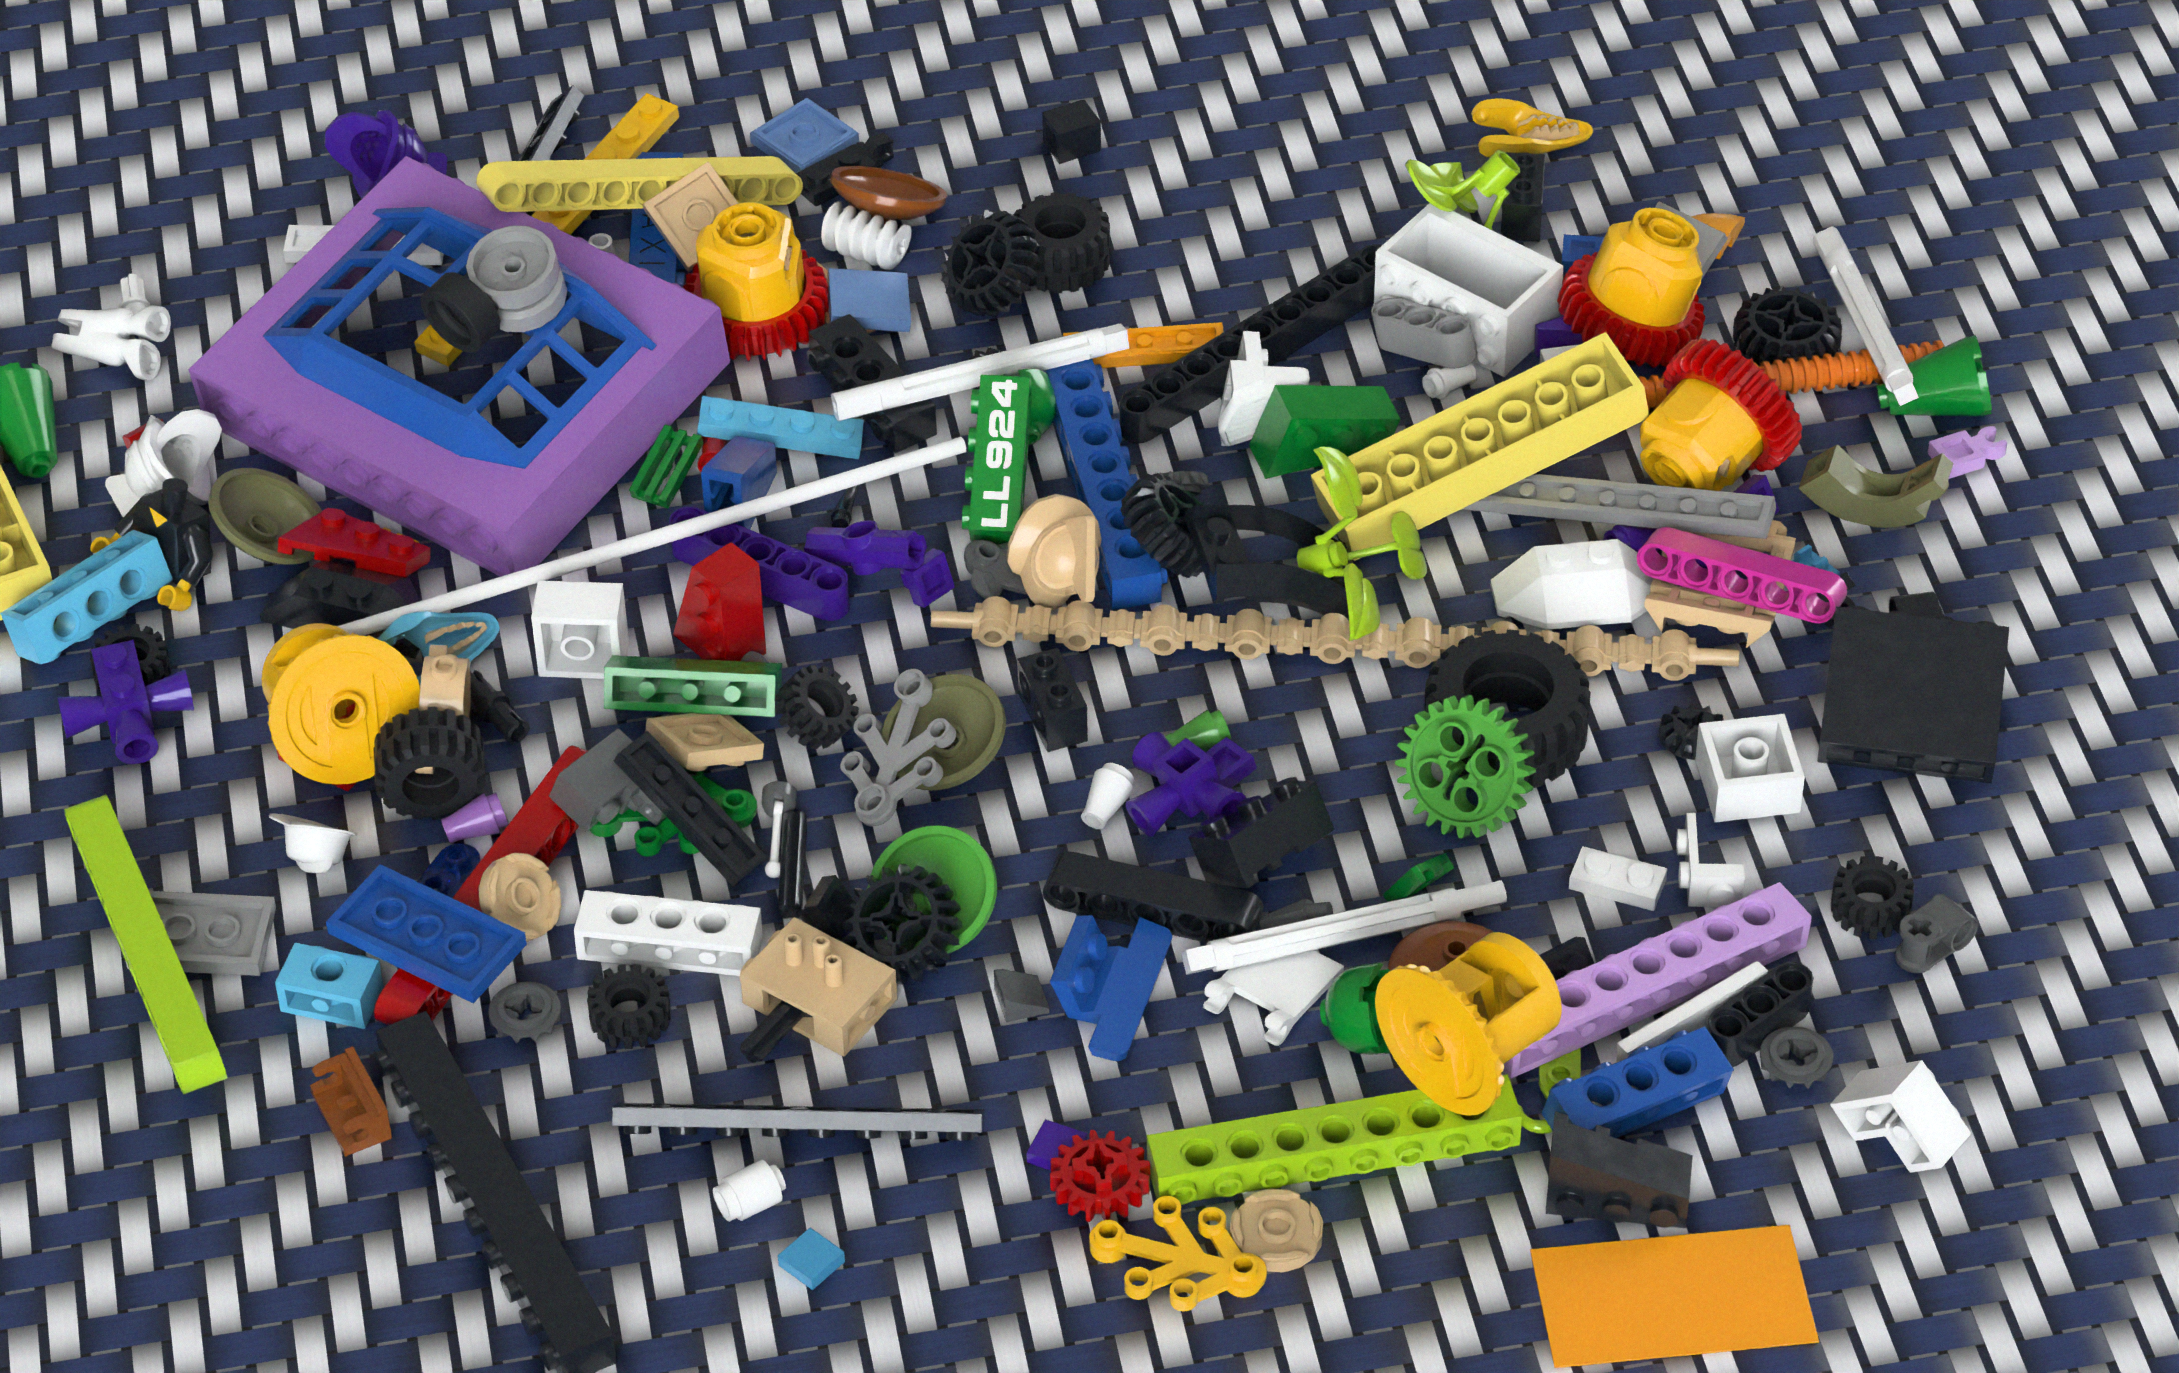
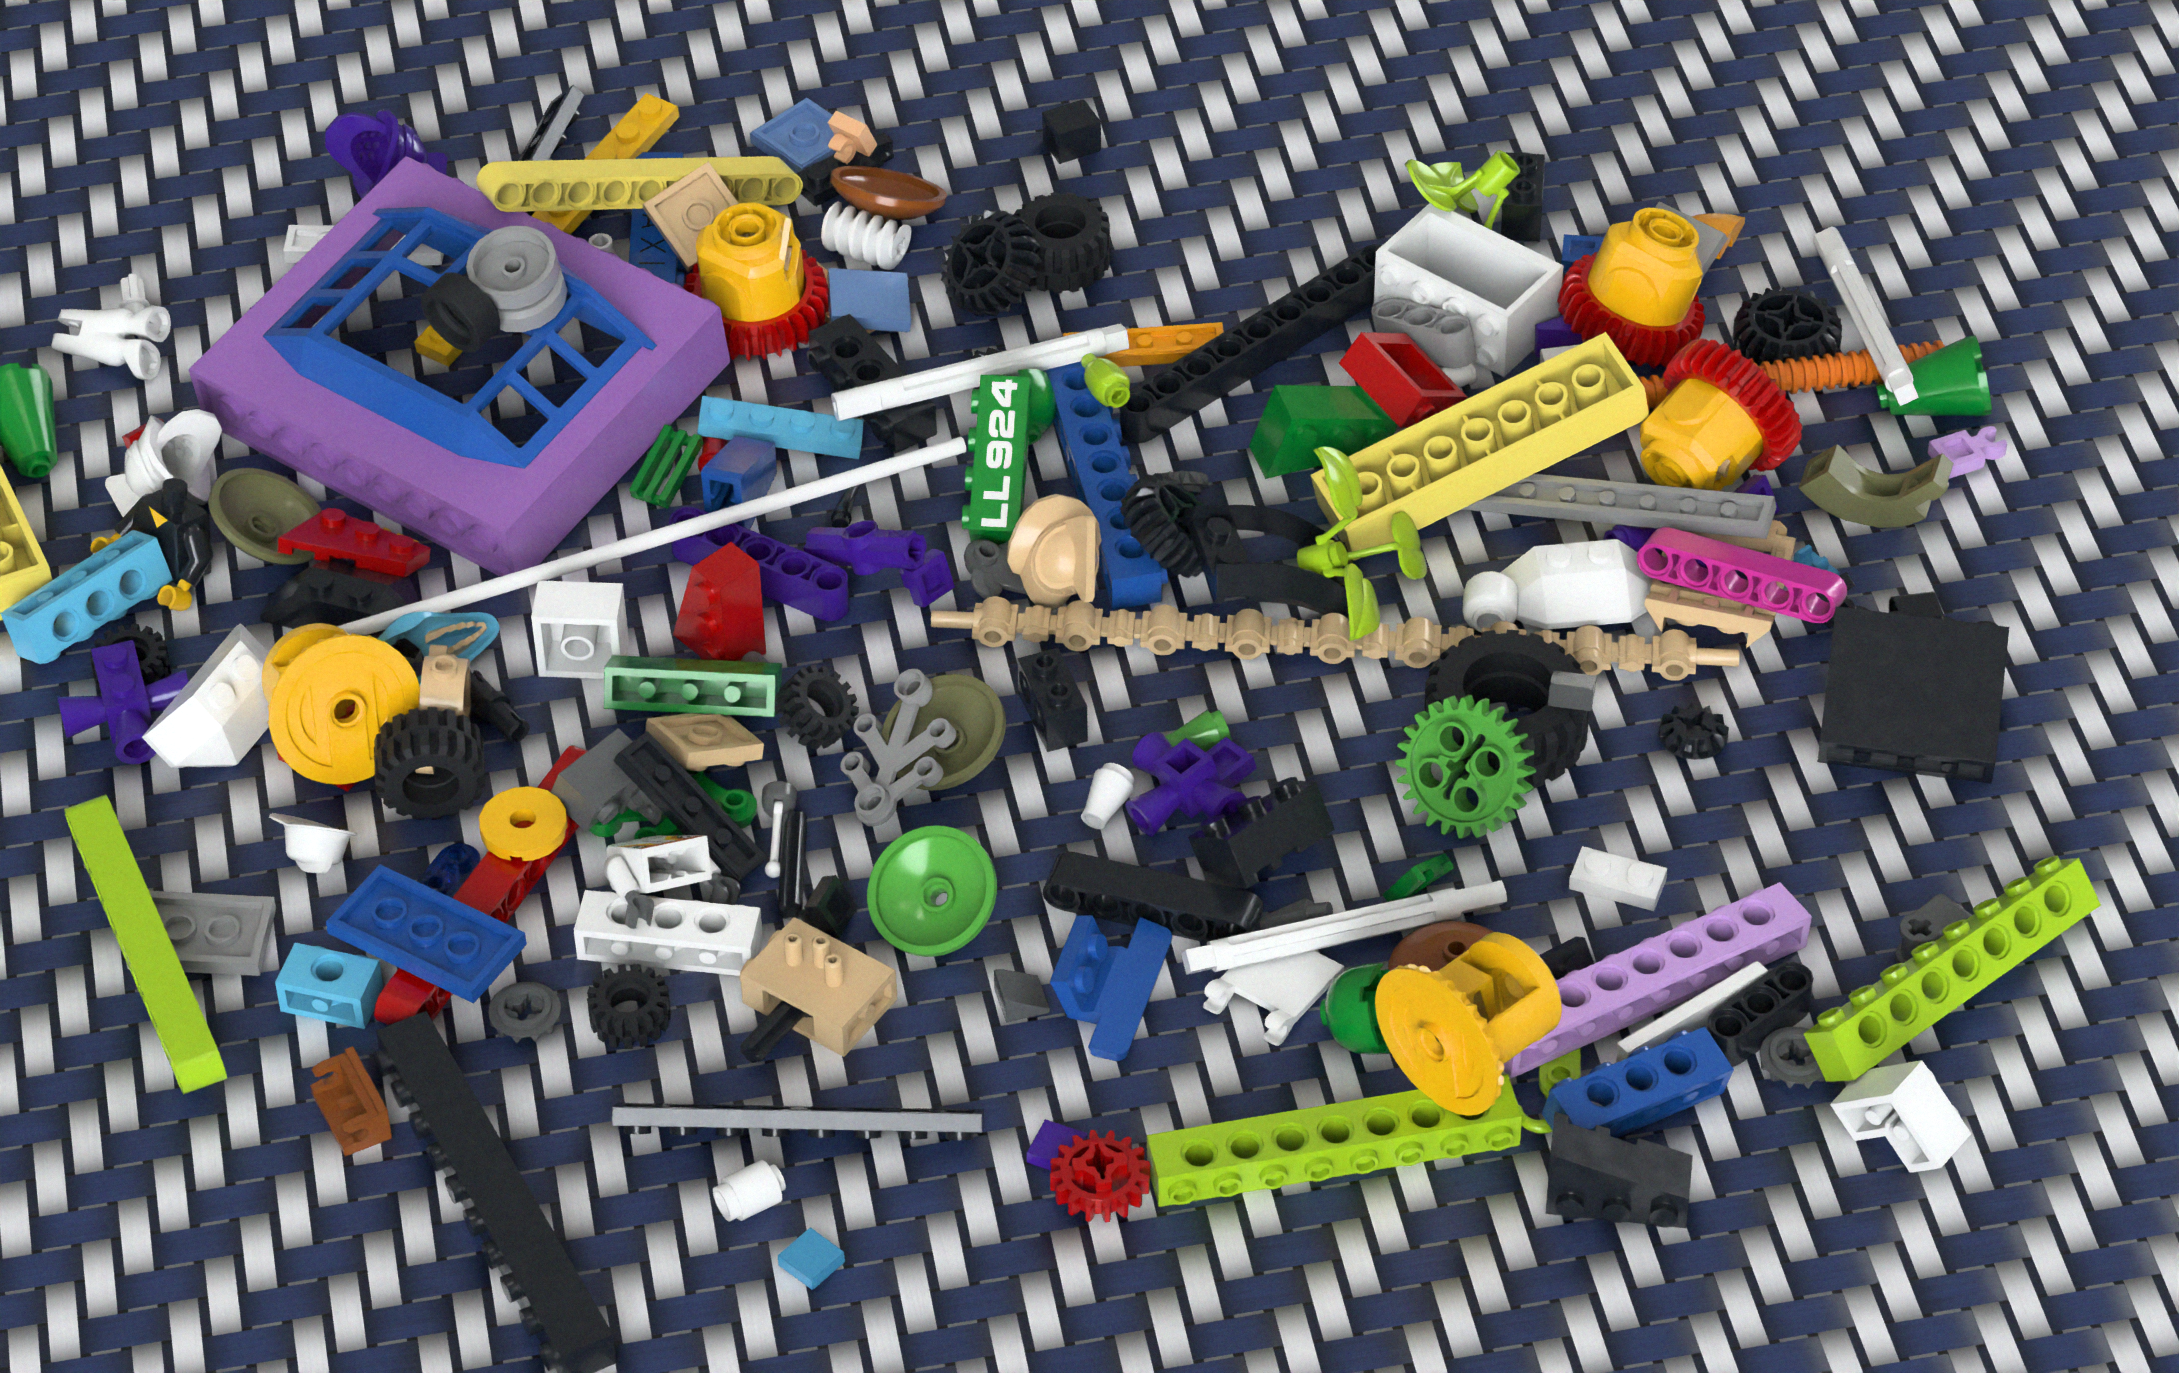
medium lavender cone [441,793,509,844] -> none
tan tile [479,853,562,942] -> none
black gear [842,864,963,985] -> none
yellow plant [1089,1196,1267,1311] -> none
white piece [1218,331,1310,446] -> none
tan tile [1230,1188,1323,1273] -> none
yellow animal [1471,98,1593,158] -> none
light orange piece [1530,1225,1819,1368] -> none
white bracket [1676,813,1745,907] -> none
white brick [1695,714,1805,822] -> none
black tyre [1830,856,1914,939] -> none
none -> white wedge [142,624,269,768]
none -> yellow tile [479,786,568,861]
none -> white torso [604,835,740,929]
none -> light nougat tile [828,111,877,164]
none -> lime plant [1081,353,1130,408]
none -> red window [1339,332,1467,428]
none -> white head [1463,571,1518,633]
none -> dark grey slope [1548,670,1597,711]
none -> lime brick [1803,856,2101,1082]

